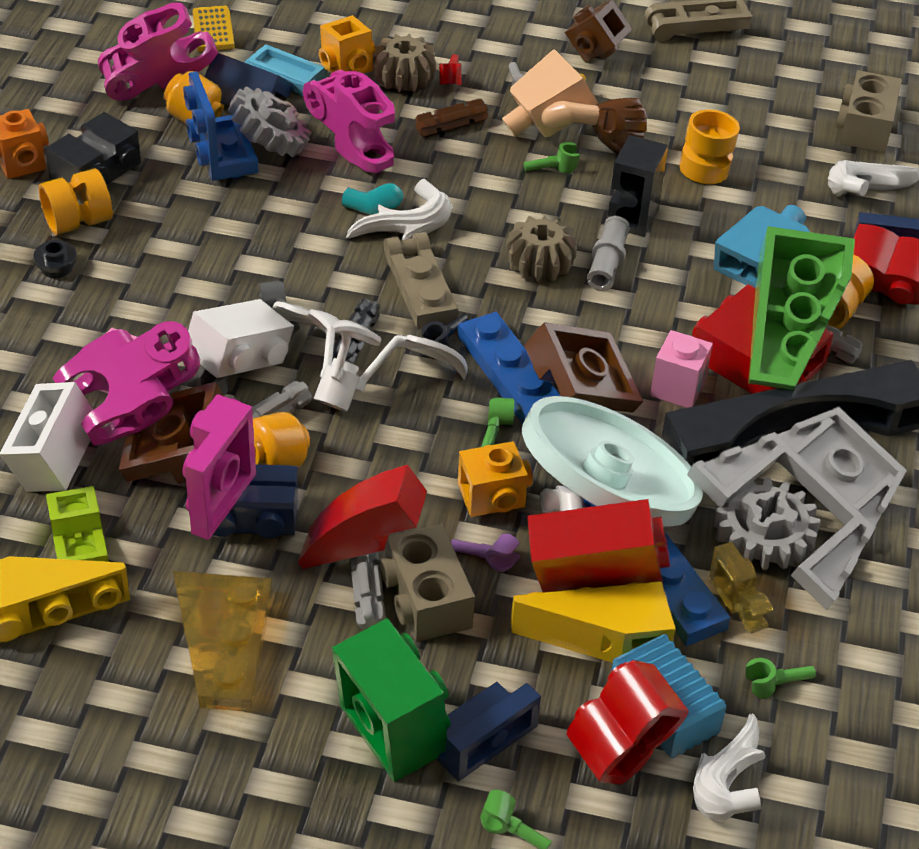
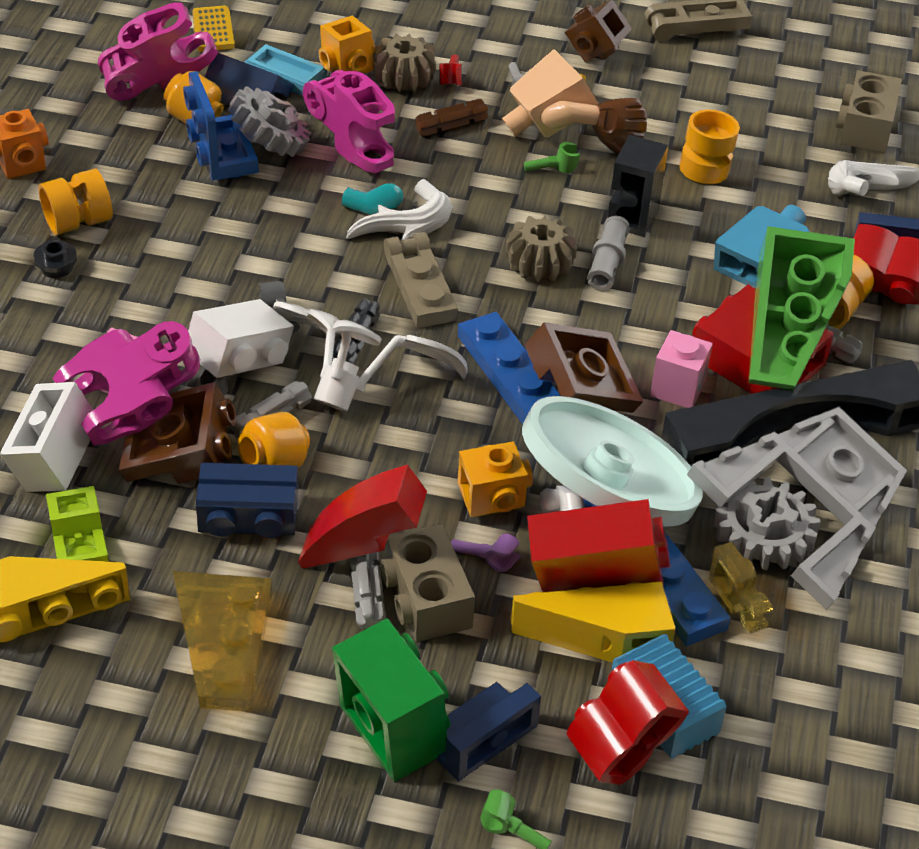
black brick [45,112,141,185] -> none
dark pink plate [182,394,256,540] -> none
black hand [421,313,469,347] -> none
bright green hand [481,398,514,447] -> none
white piece [693,713,765,823] -> none
bright green hand [746,658,816,698] -> none

